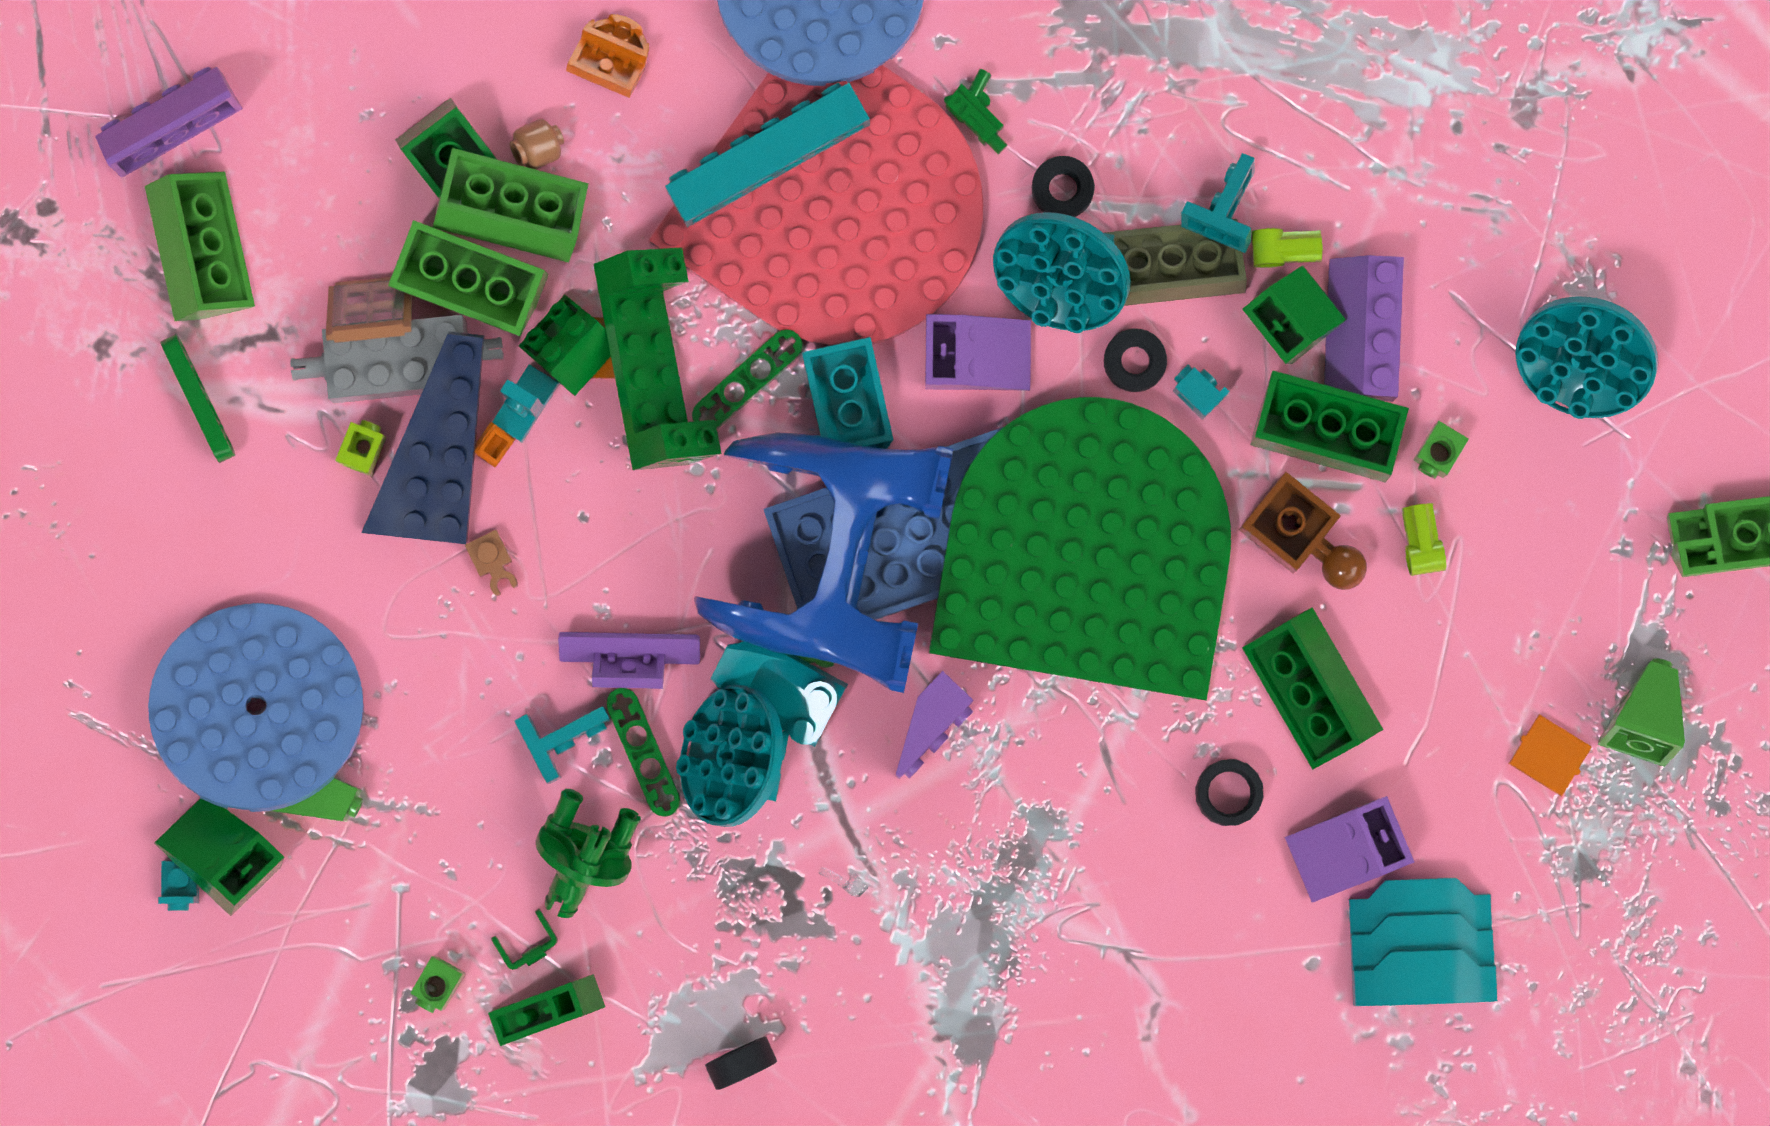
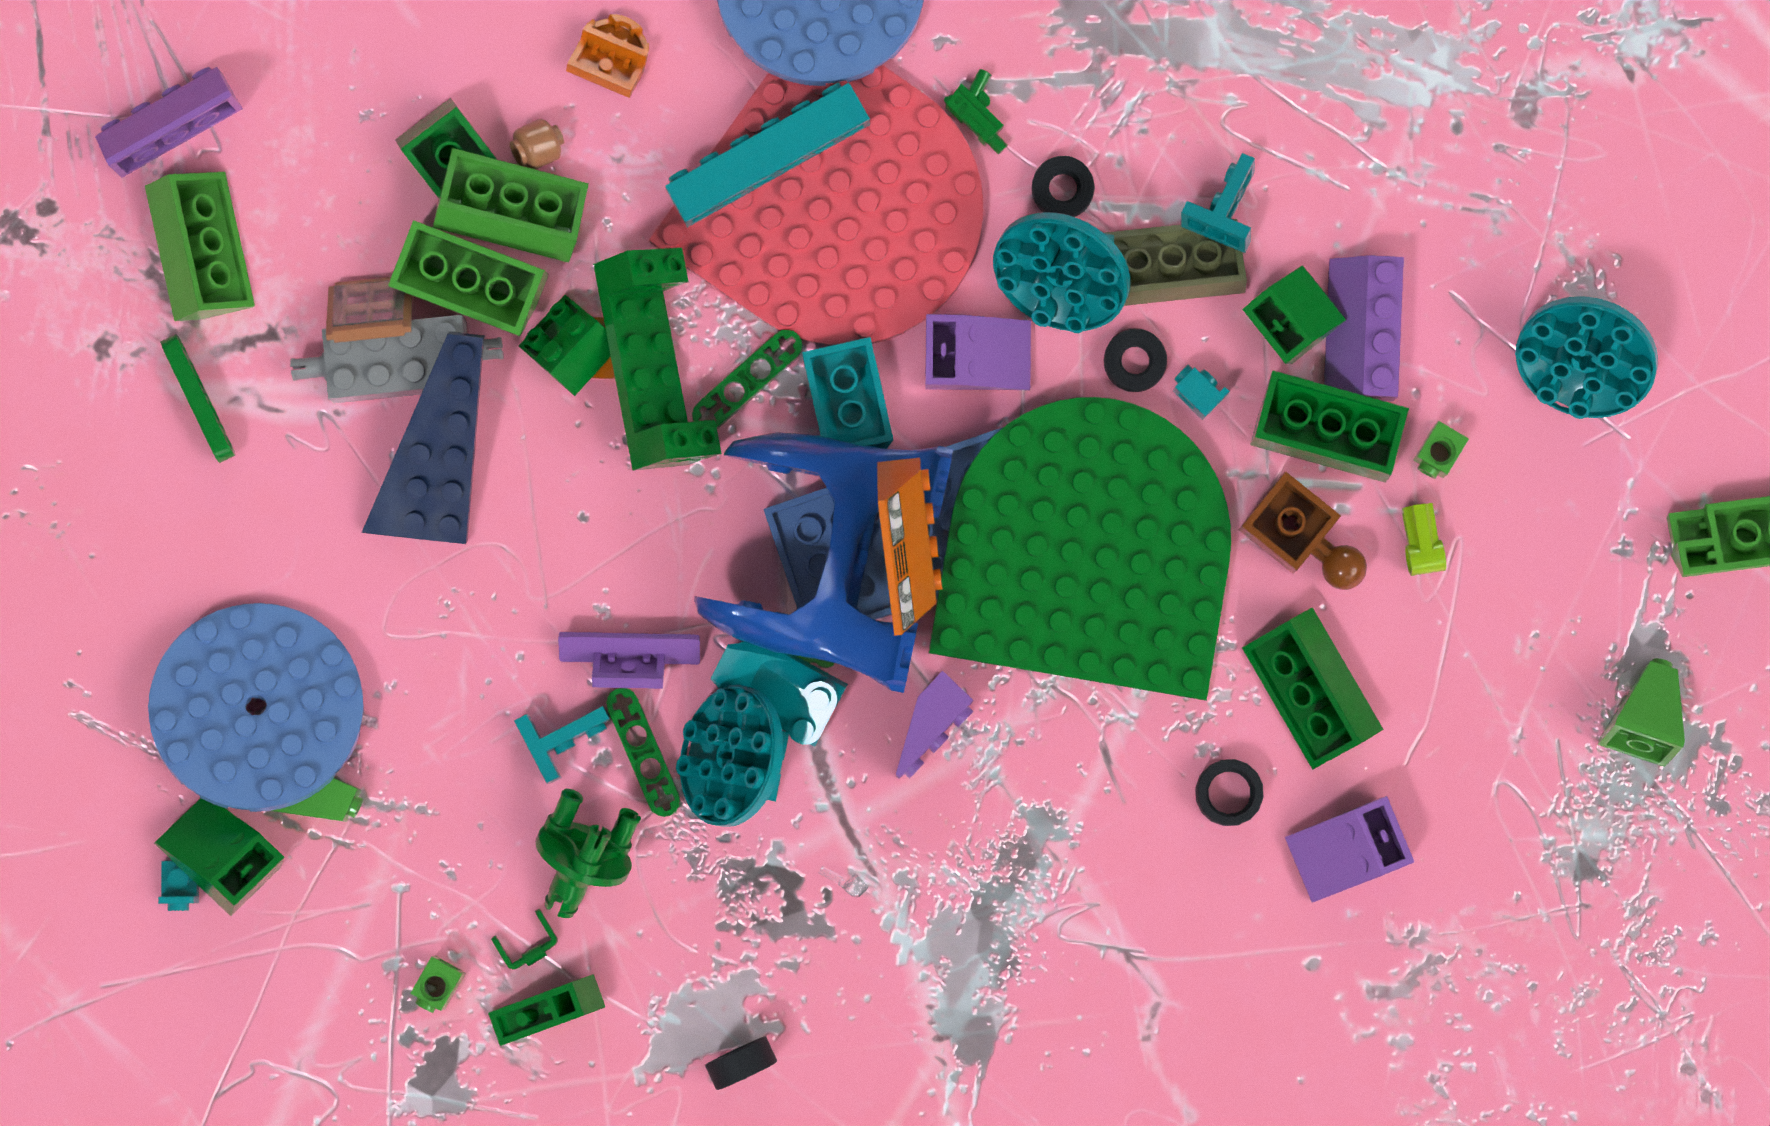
lime brick [335,419,387,477] -> none
nougat plate [465,530,518,596] -> none
orange slope [475,422,515,468] -> none
teal bracket [492,364,559,443] -> none
lime piece [1252,228,1323,268] -> none
teal slope [1348,878,1498,1006] -> none
orange piece [1508,714,1592,796] -> none
none -> orange slope [877,458,943,636]

